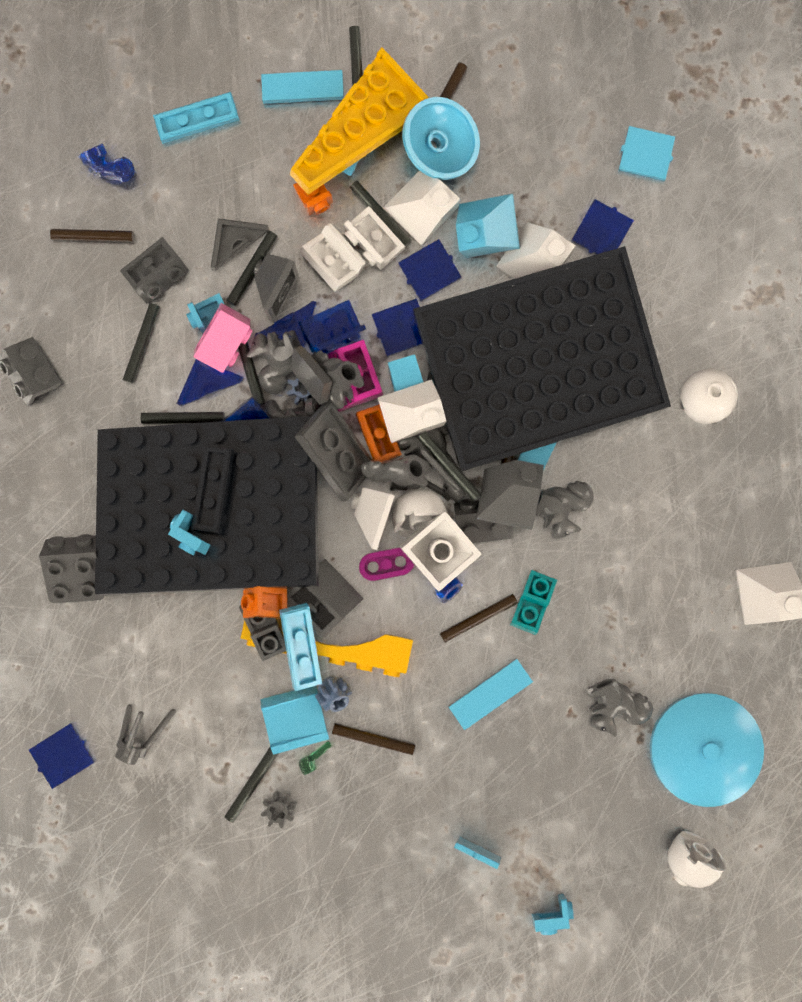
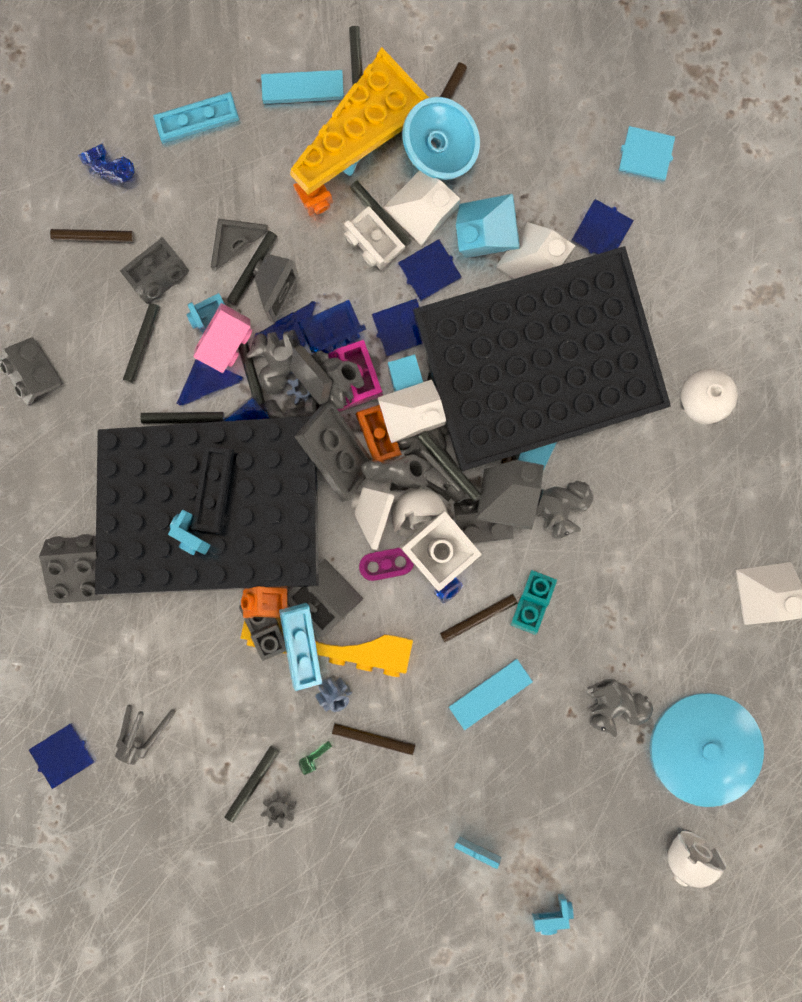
medium azure slope [260,685,329,755] -> none
white bracket [299,223,365,292] -> none

